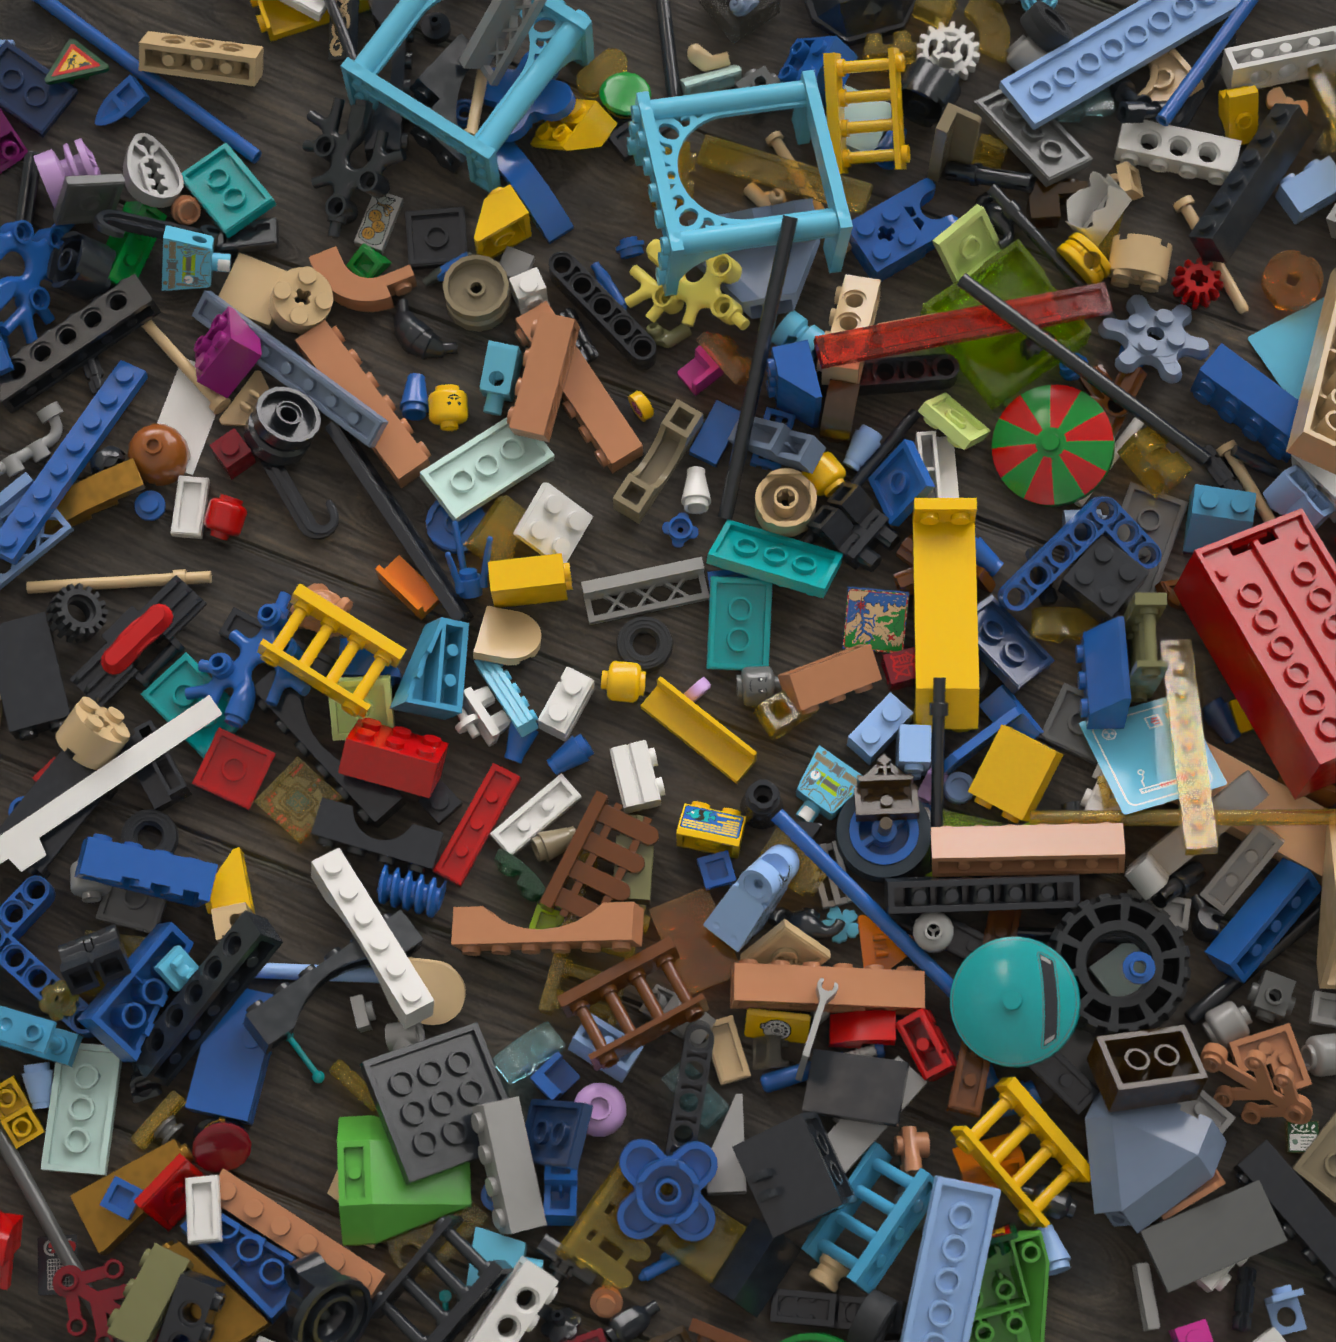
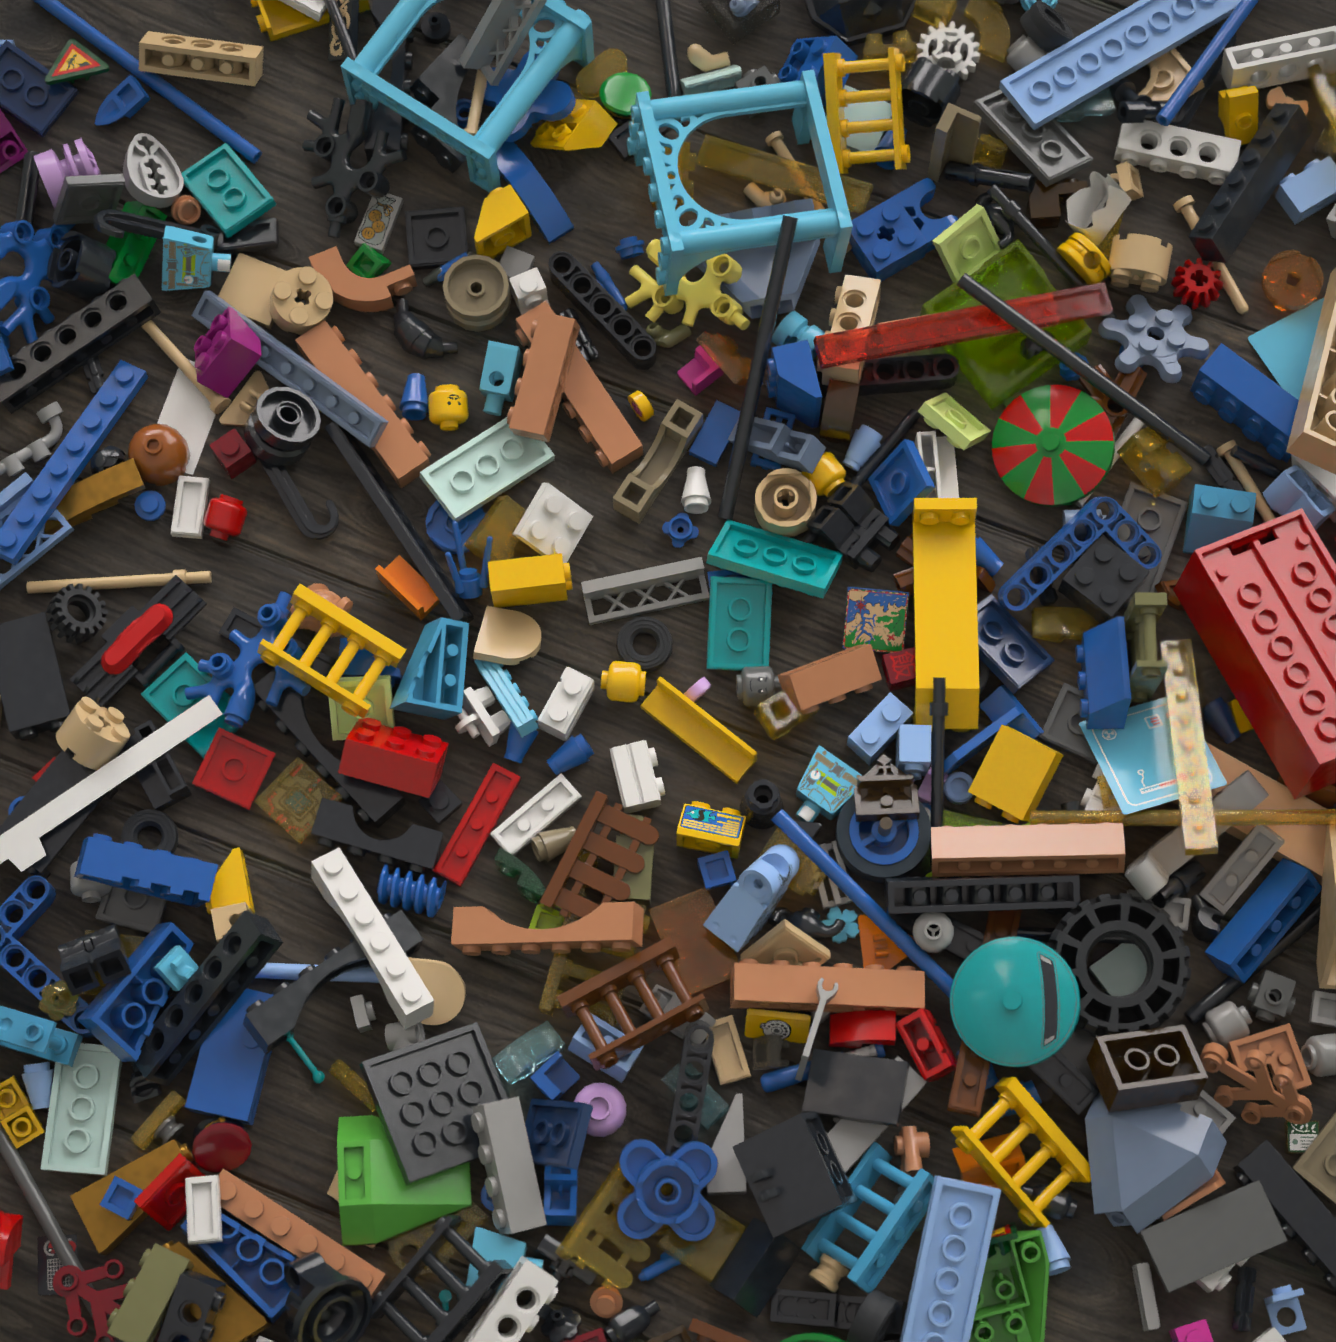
blue plate [1122,951,1155,984] -> none

